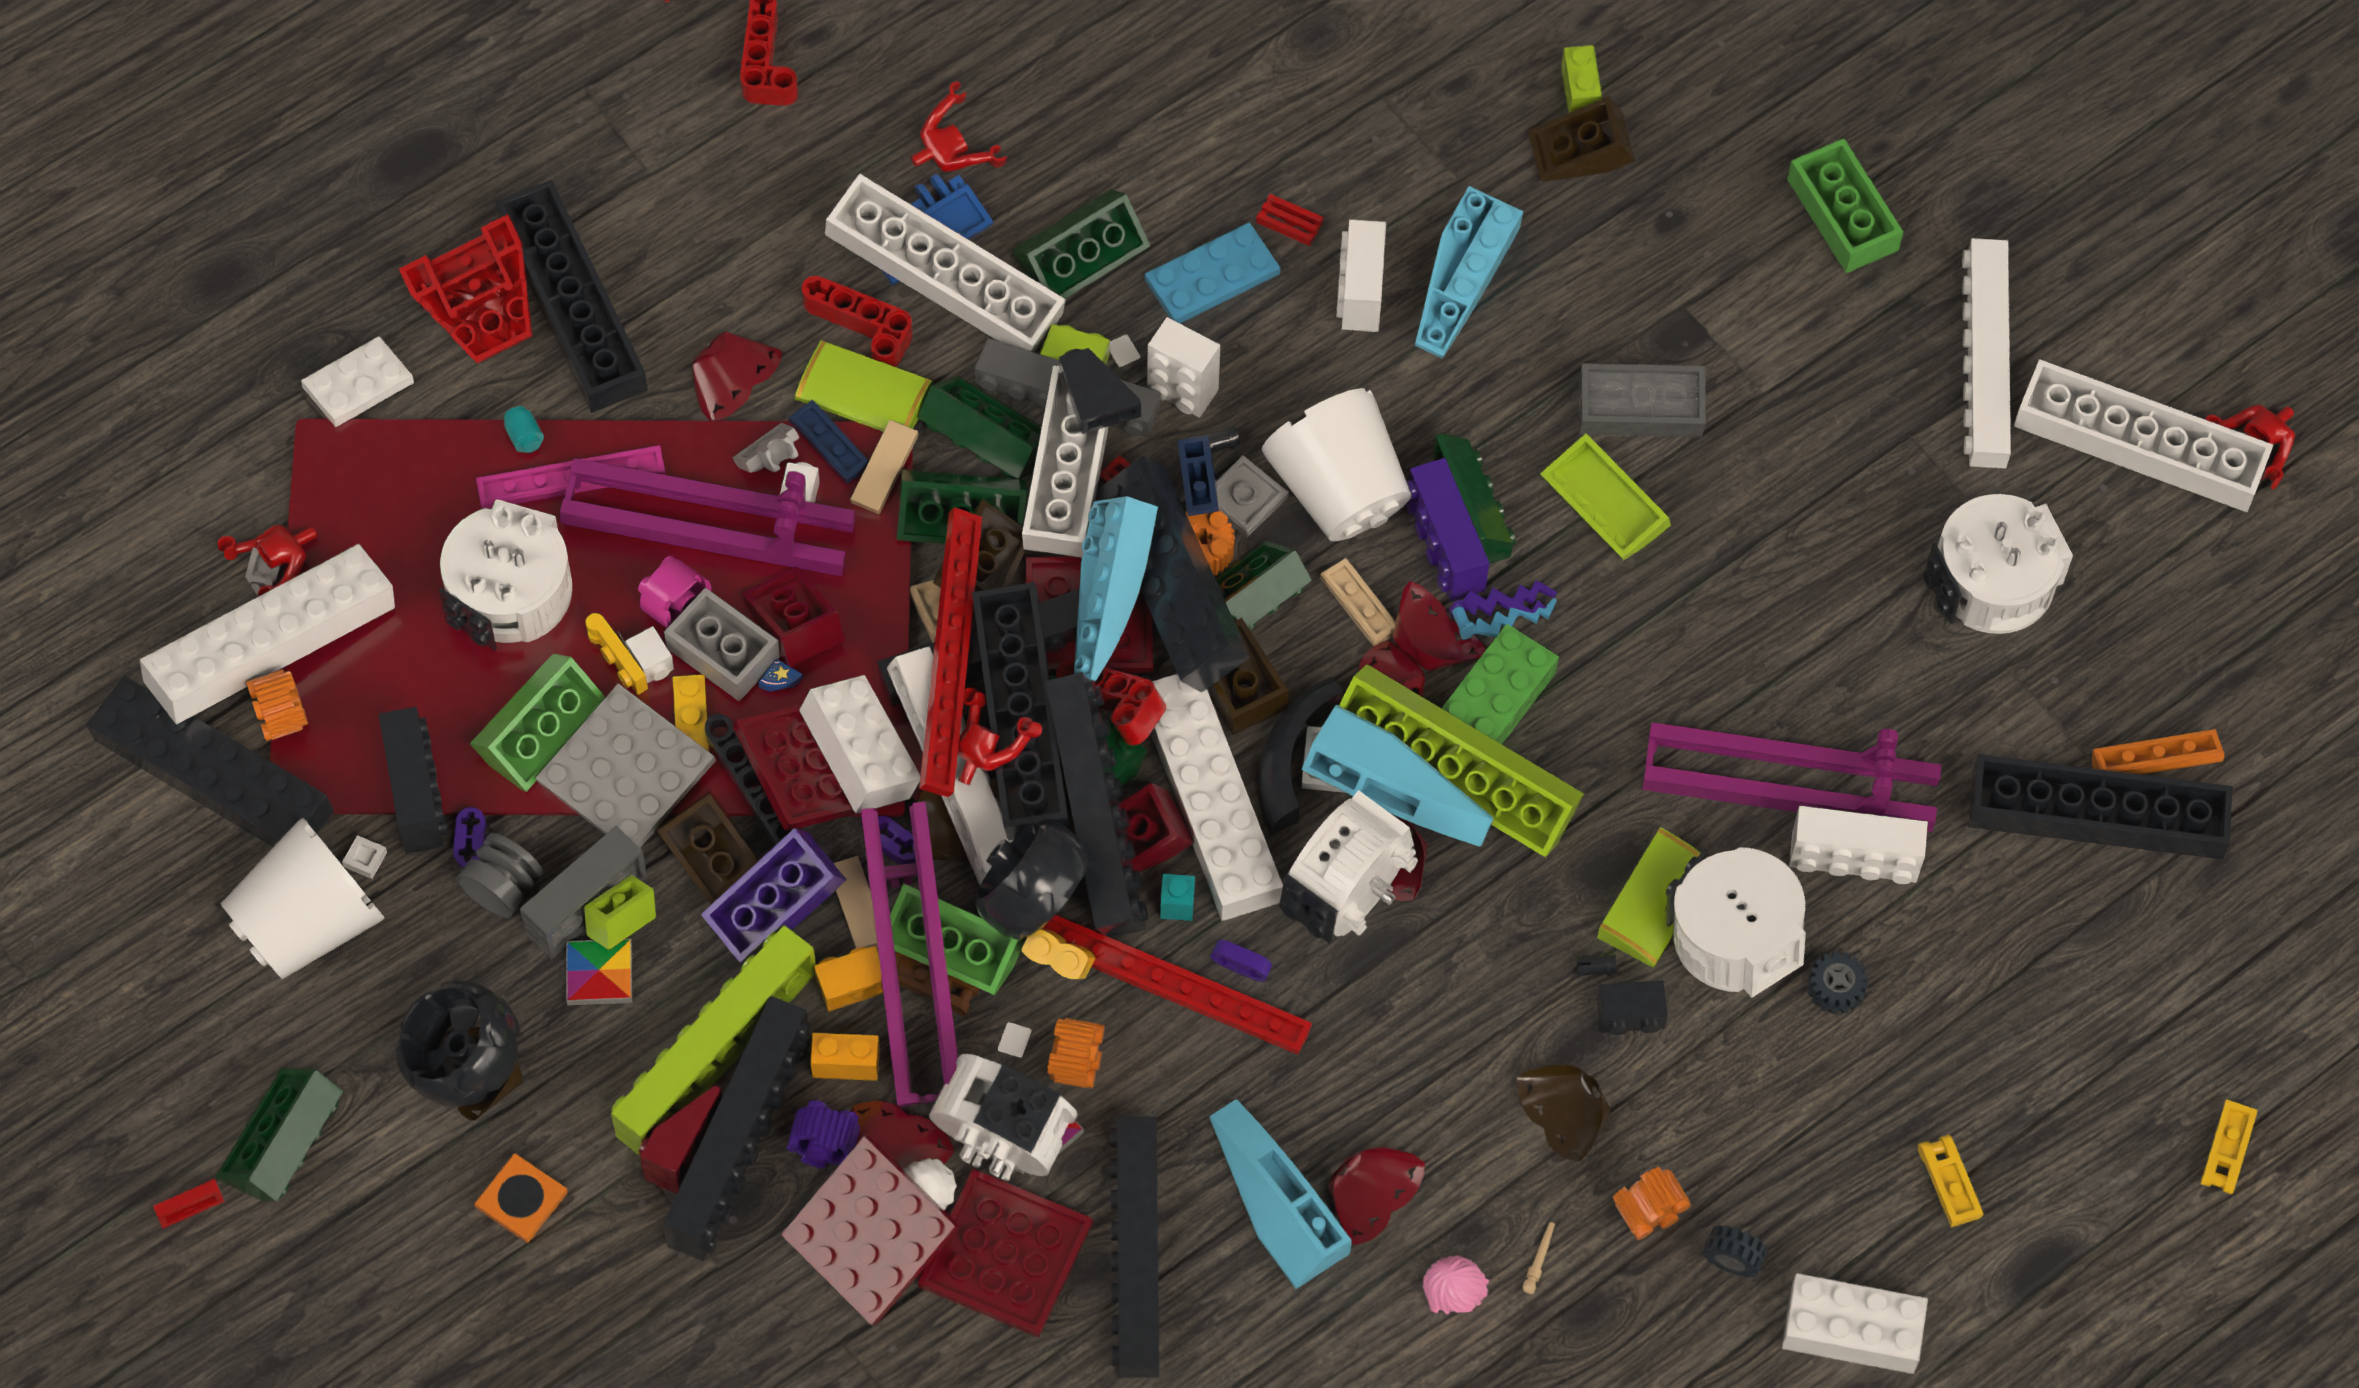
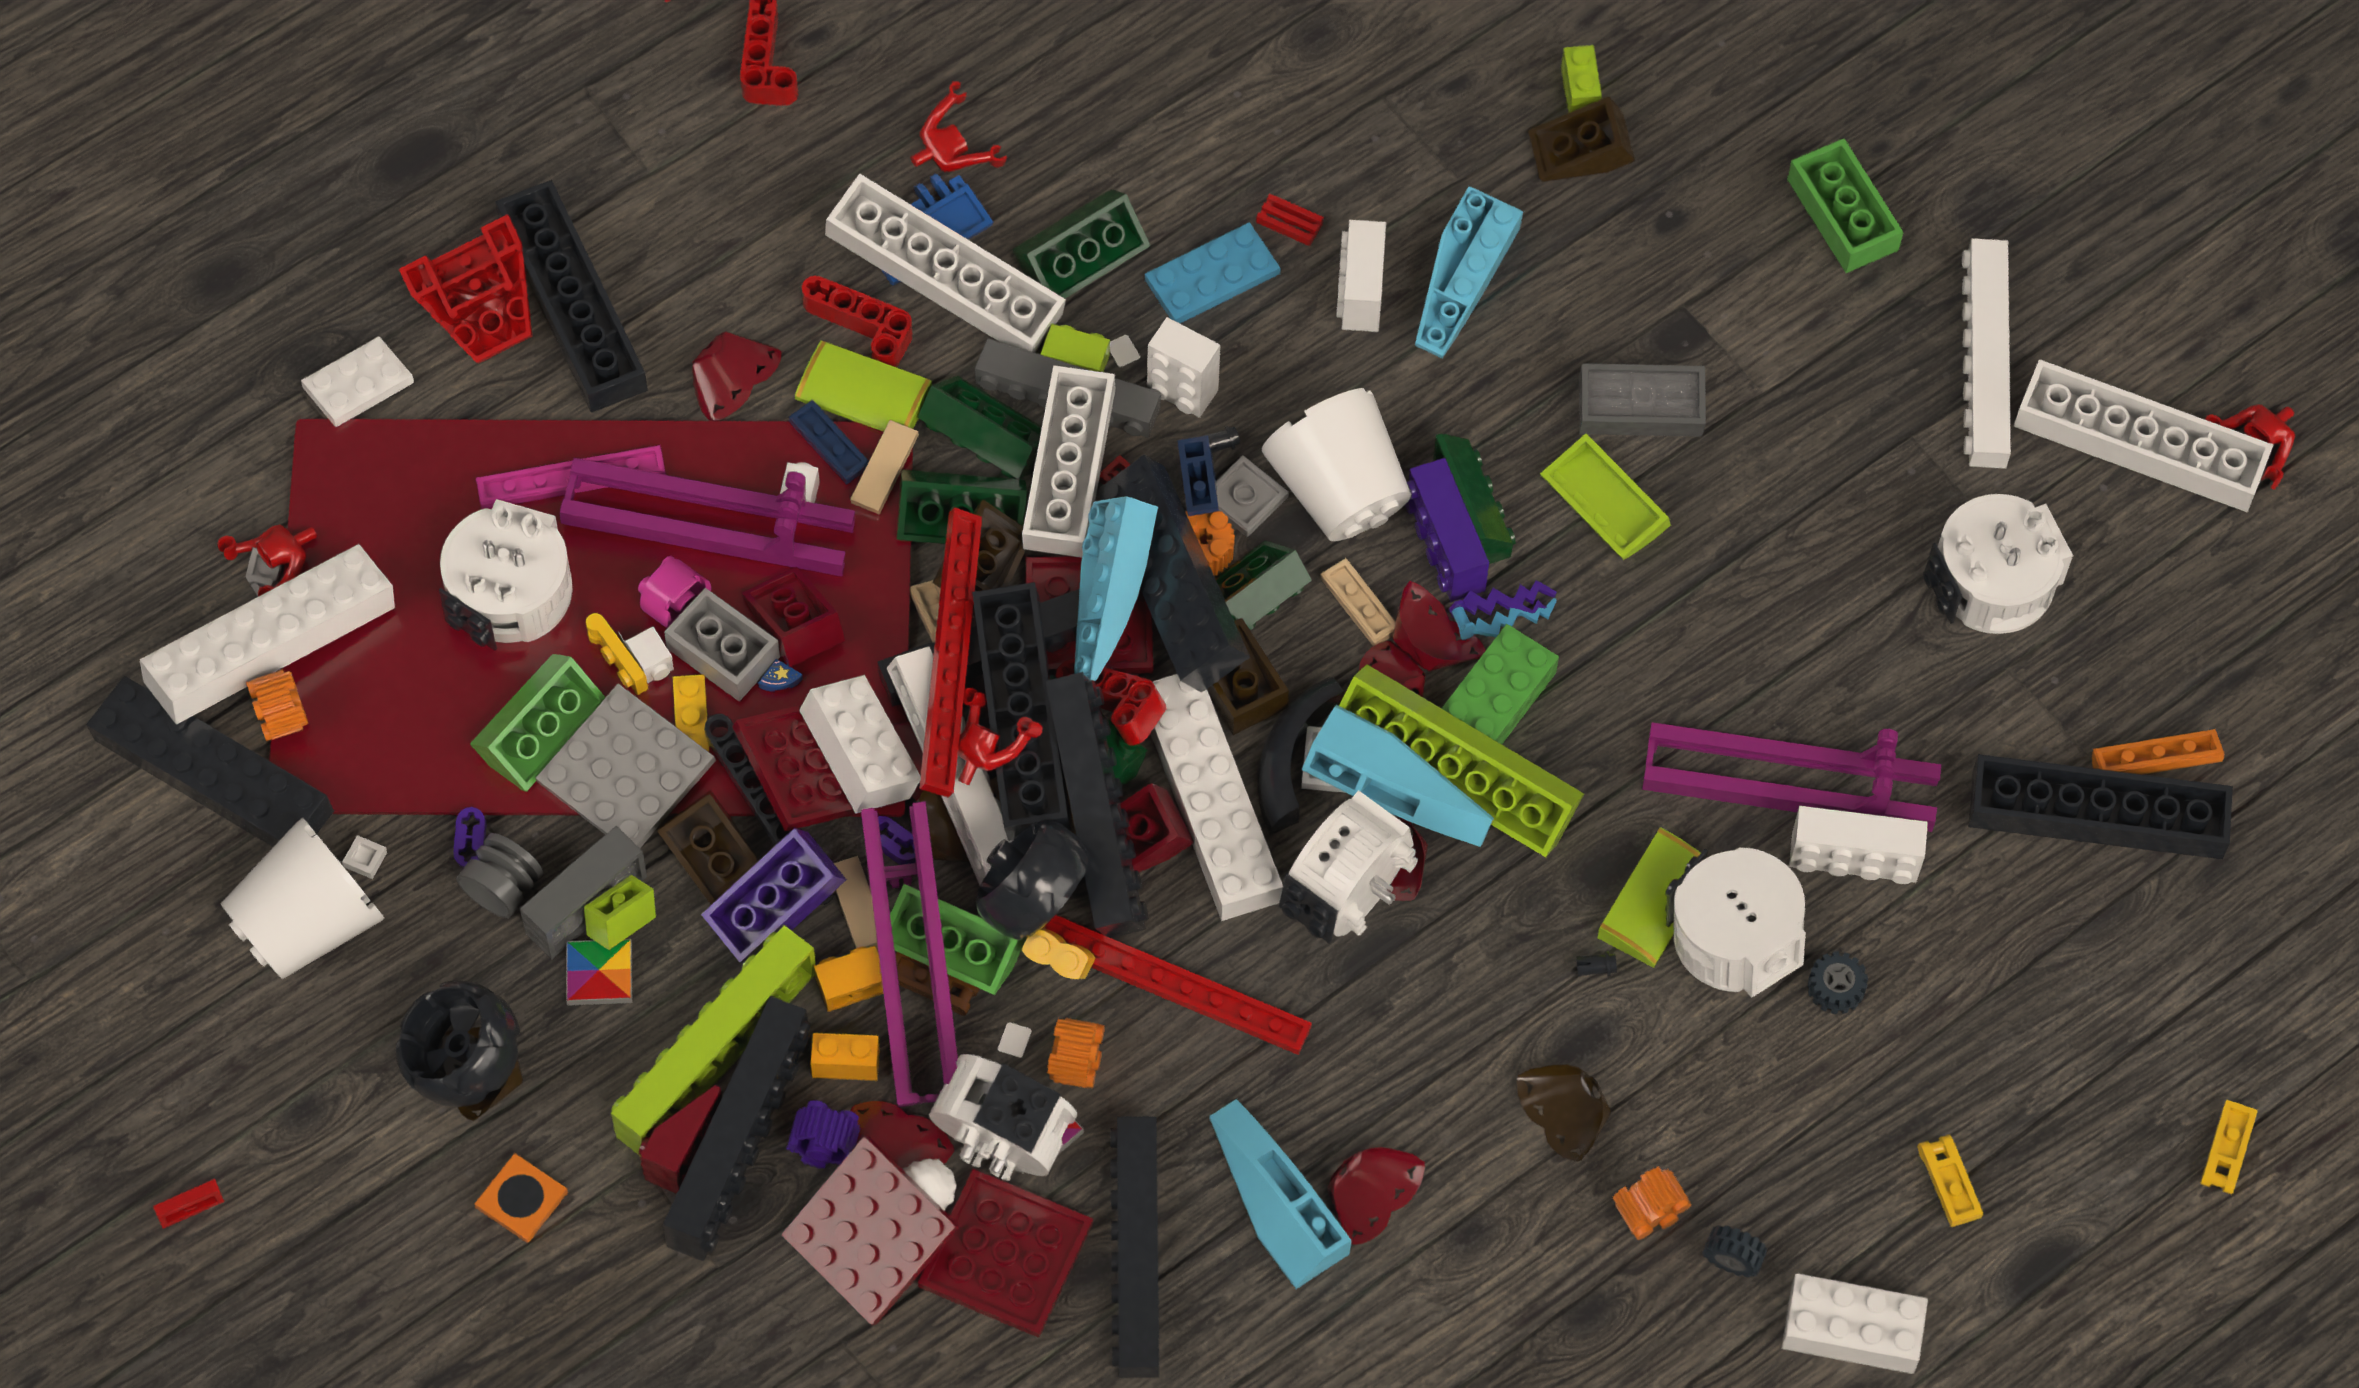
dark green slope [215,1068,343,1202] -> none
black brick [379,706,448,854] -> none
teal brick [503,406,544,453] -> none
light grey plate [733,423,800,473] -> none
black slope [1059,348,1141,434] -> none
teal brick [1160,874,1195,921] -> none
dark purple beam [1210,940,1272,982] -> none
bright pink hair [1423,1255,1489,1314] -> none
tan piece [1523,1222,1555,1294] -> none
black brick [1596,980,1668,1035] -> none

